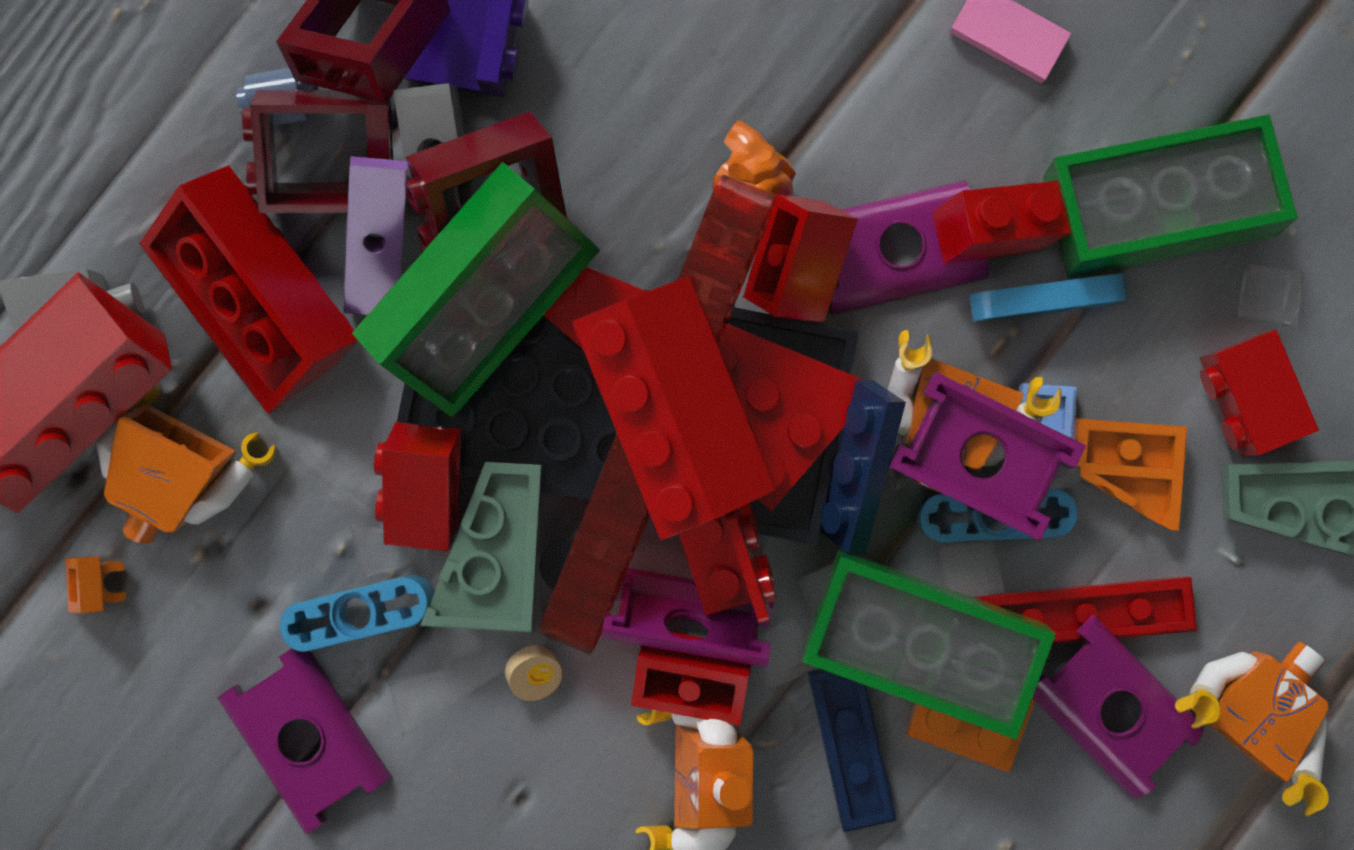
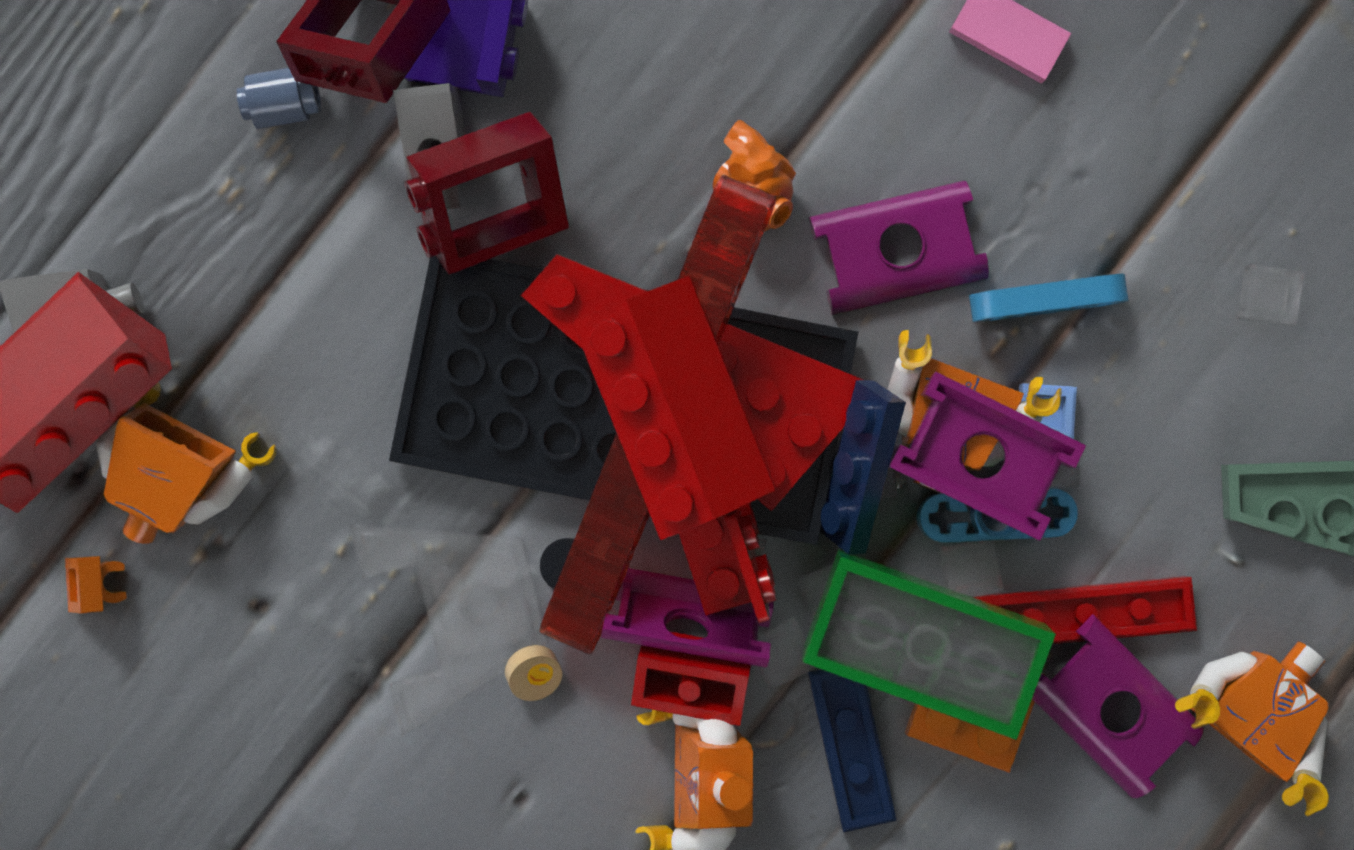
red slope [139,165,358,414] -> none
magenta piece [217,648,392,834] -> none
dark red window [242,90,394,213] -> none
dark azure beam [280,575,435,652] -> none
medium lavender tile [343,156,408,315] -> none
brick [352,162,600,418] -> none
red brick [374,422,461,552] -> none
sand green wing [420,462,543,632] -> none
red brick [743,193,858,322] -> none
red brick [932,180,1071,264] -> none
brick [1042,114,1298,279] -> none
orange wing [1070,418,1187,531] -> none
red brick [1200,329,1319,456] -> none

